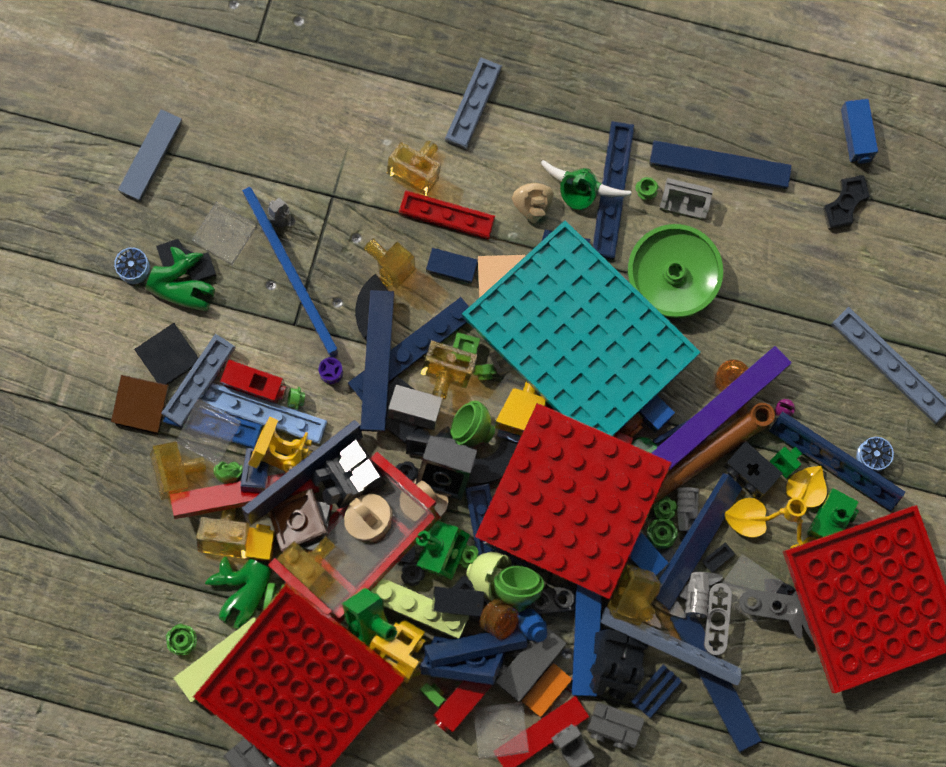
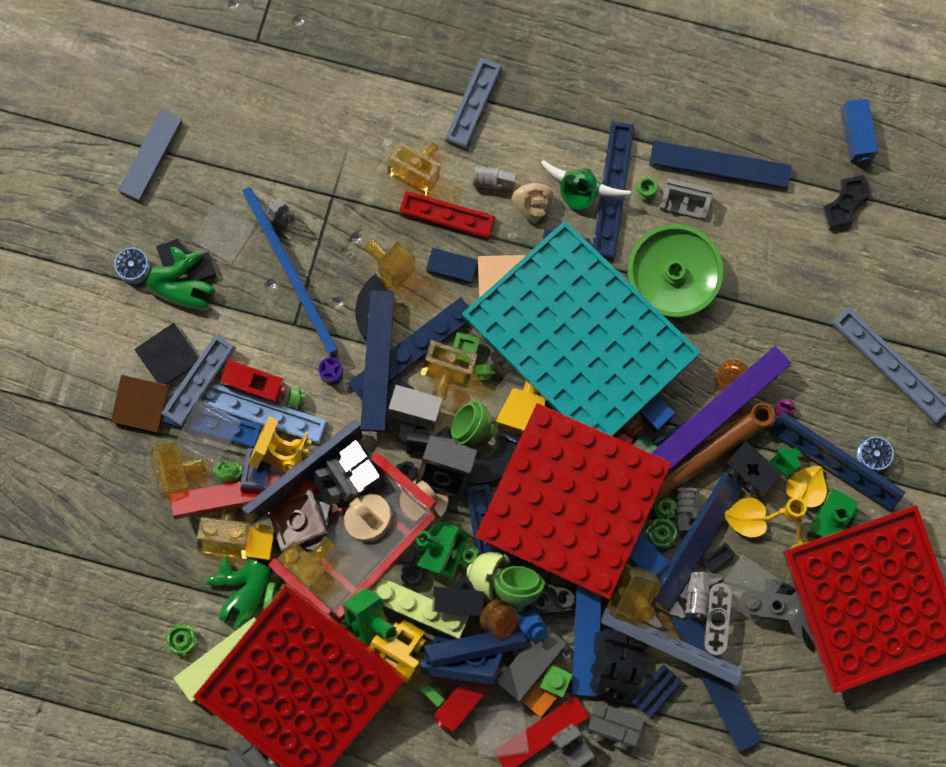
none -> light grey hinge [473,165,516,189]
none -> bright green plate [540,665,573,698]

